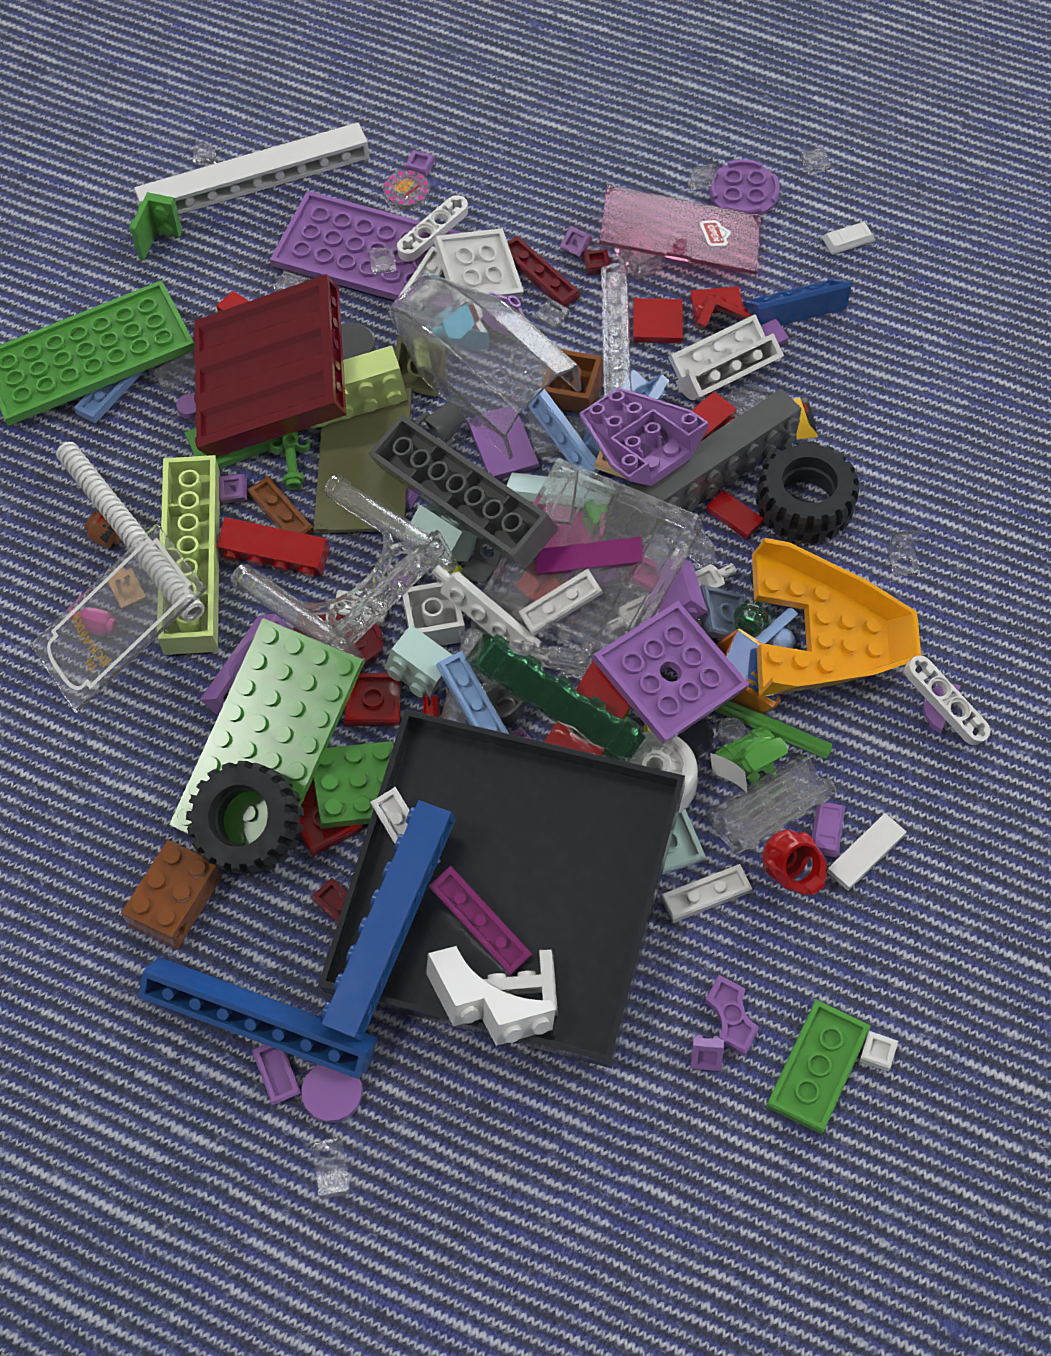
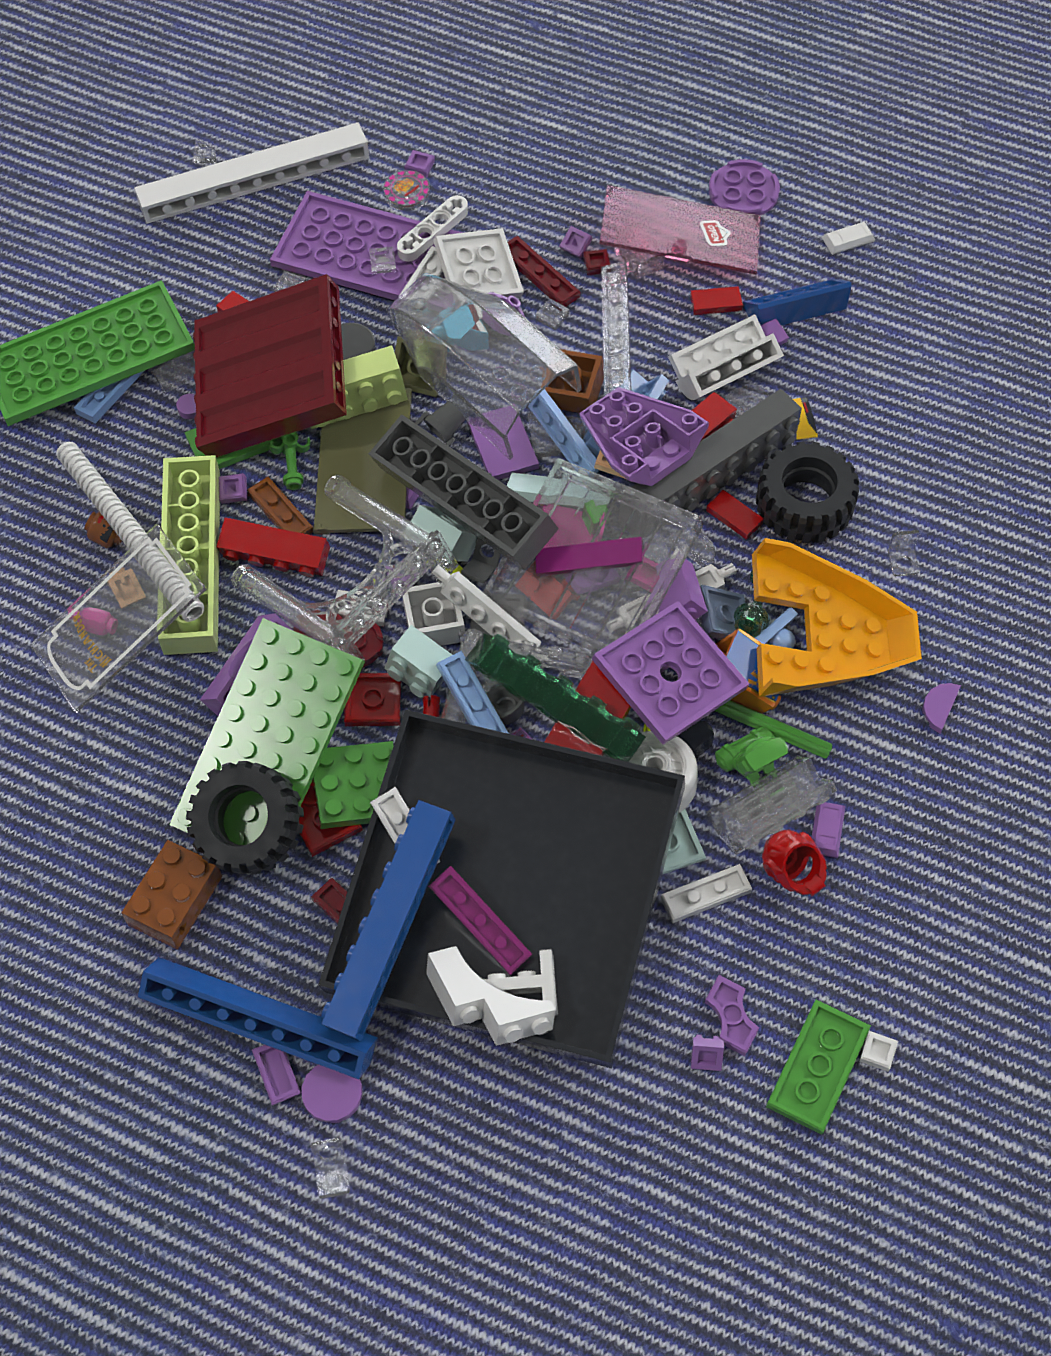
bright green bracket [129,192,182,260] -> none
white tile [519,569,603,636] -> none
clear tile [545,470,579,525] -> none
red tile [633,298,683,343] -> none
clear tile [688,163,718,190] -> none
red bracket [692,294,753,330] -> none
white sticker [710,753,747,793] -> none
clear tile [717,717,746,745] -> none
clear tile [800,147,831,174] -> none
white tile [827,813,907,891] -> none
white beam [904,656,990,745] -> none

